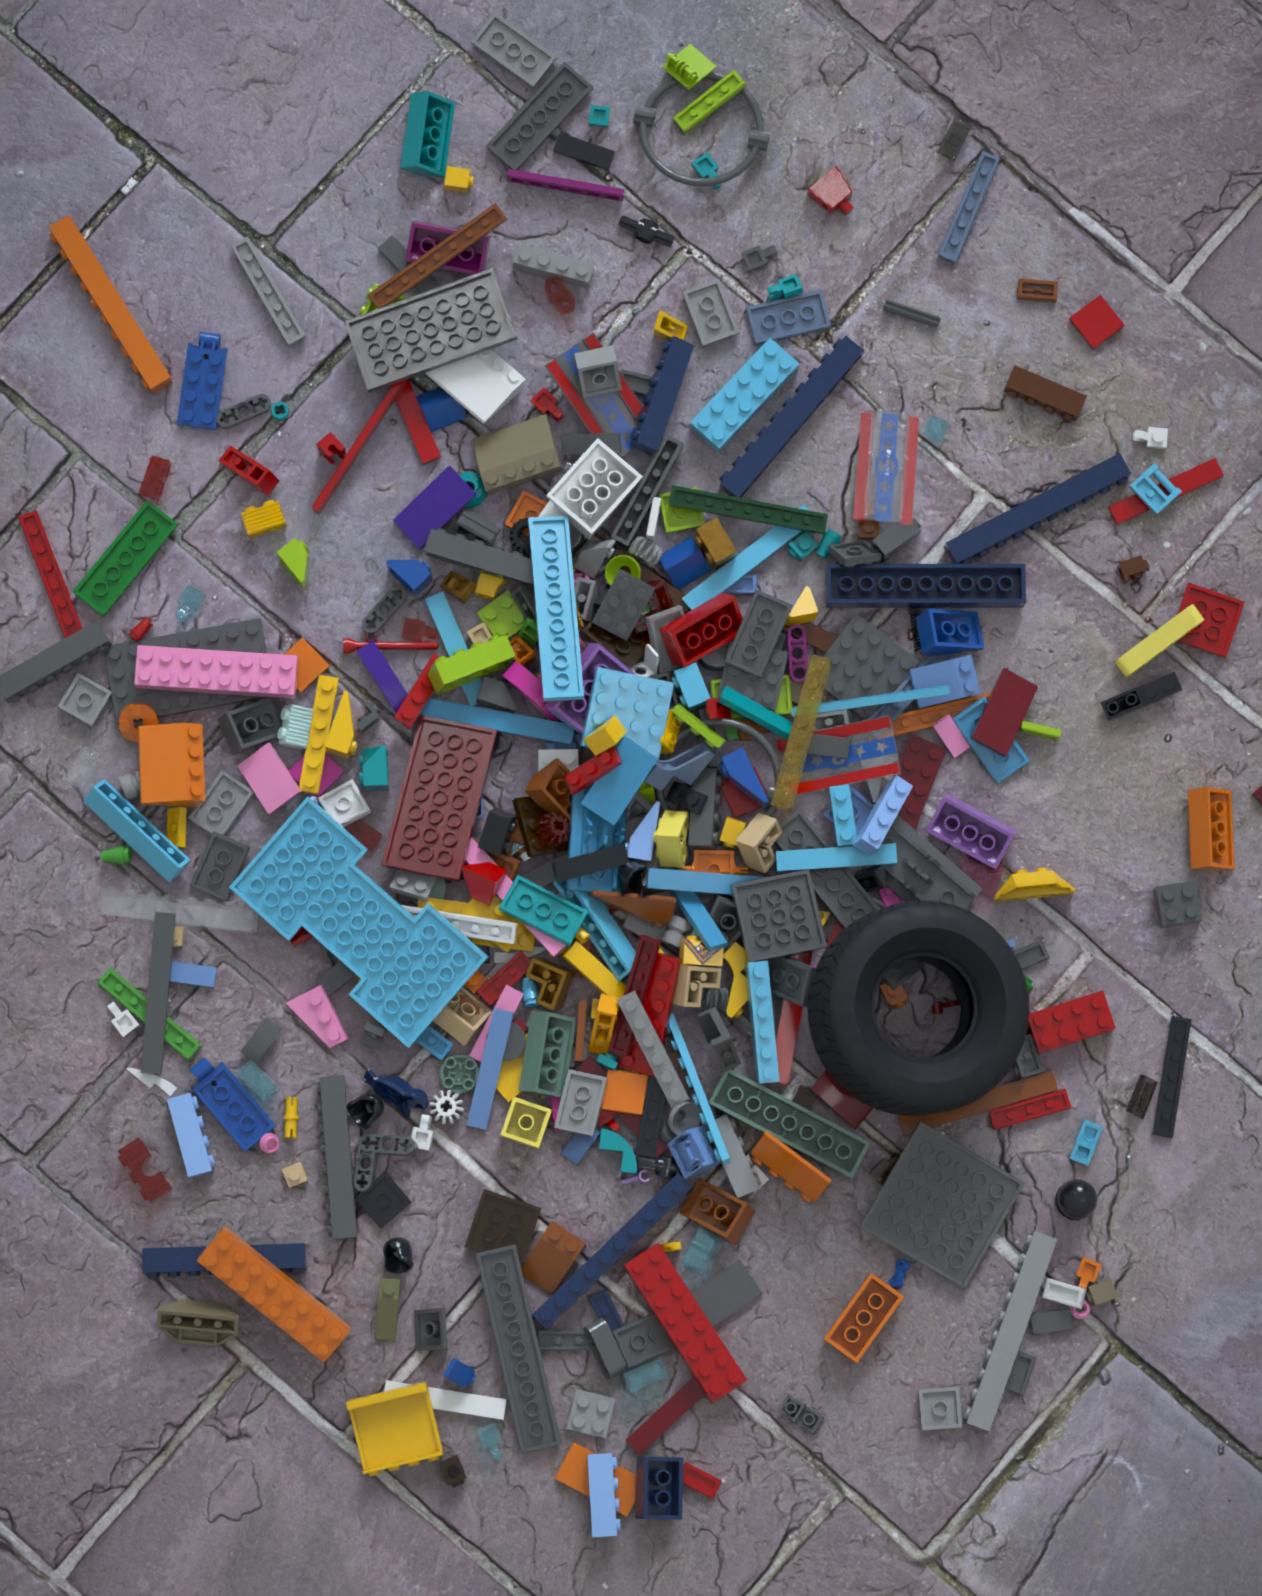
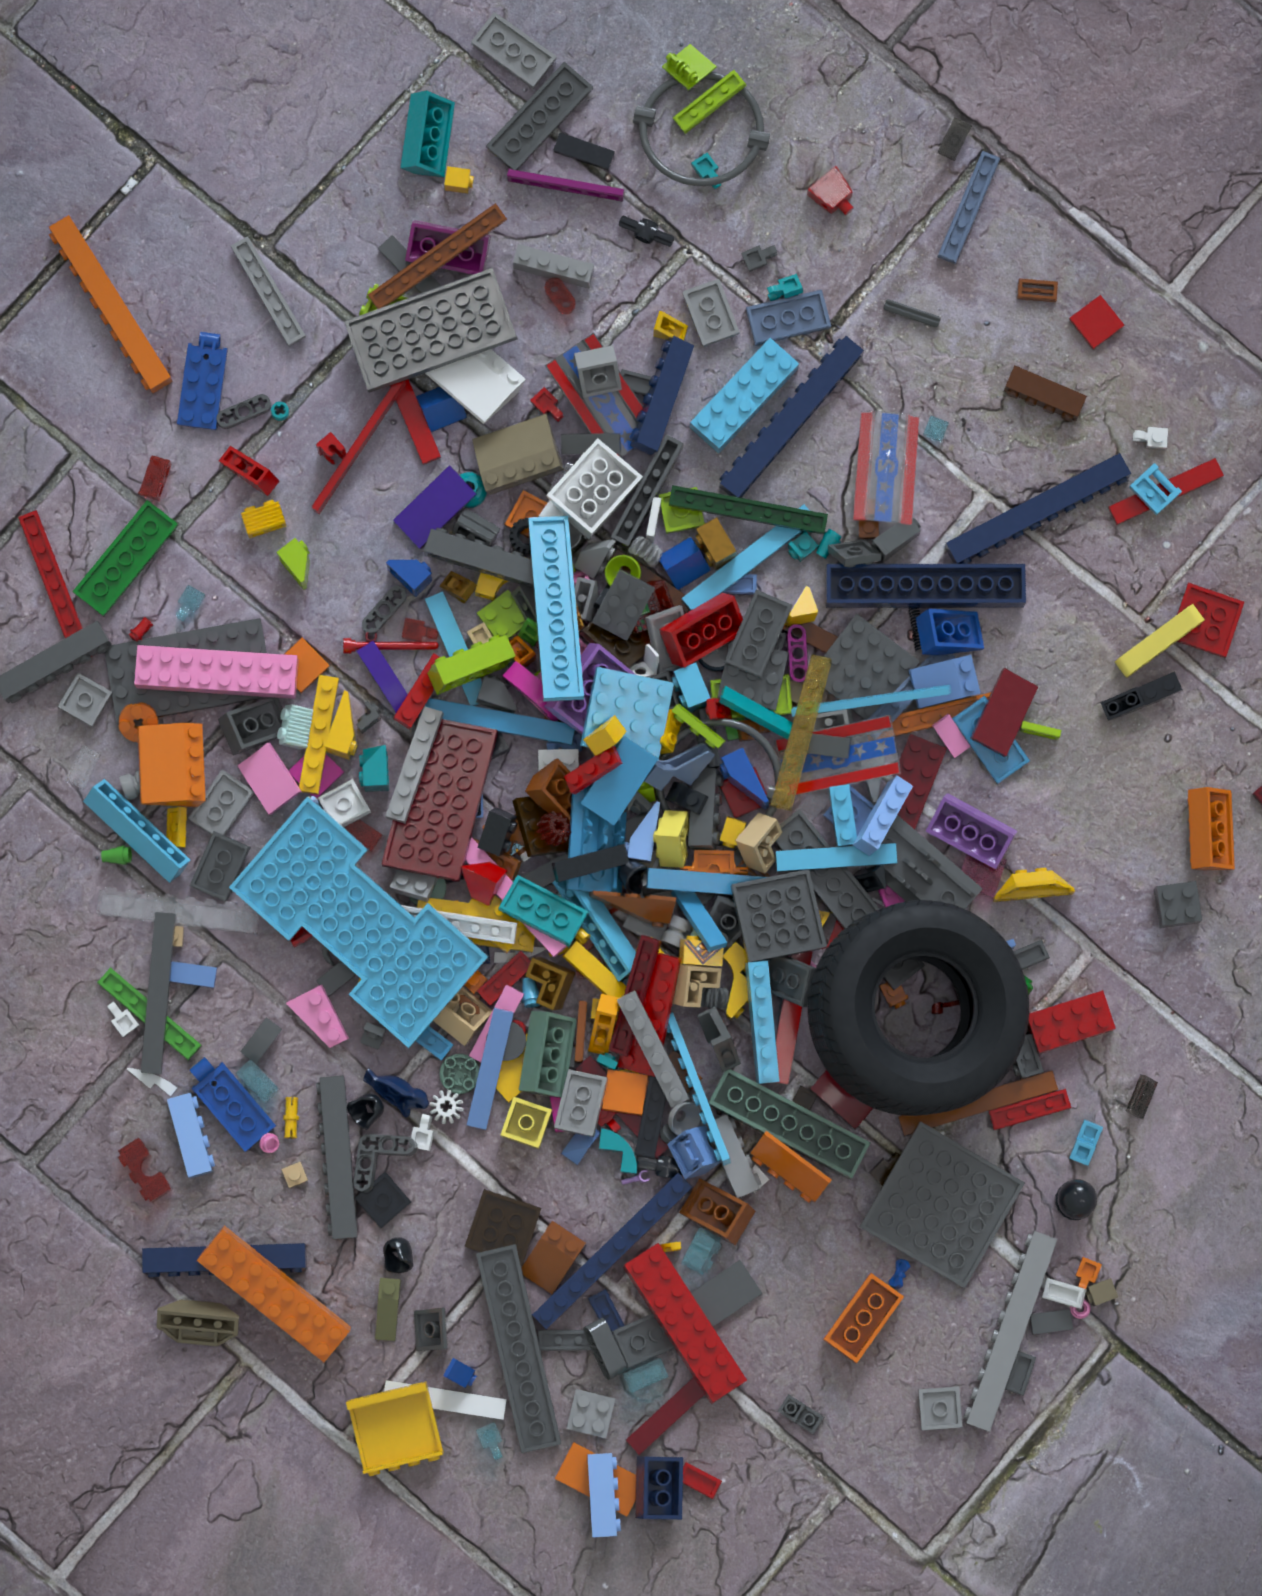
dark brown brick [439,1455,467,1488] -> none
teal plate [589,105,610,128] -> none
reddish brown brick [1117,555,1150,585] -> none
black tile [1152,1016,1192,1138] -> none
none -> light grey plate [386,706,444,824]

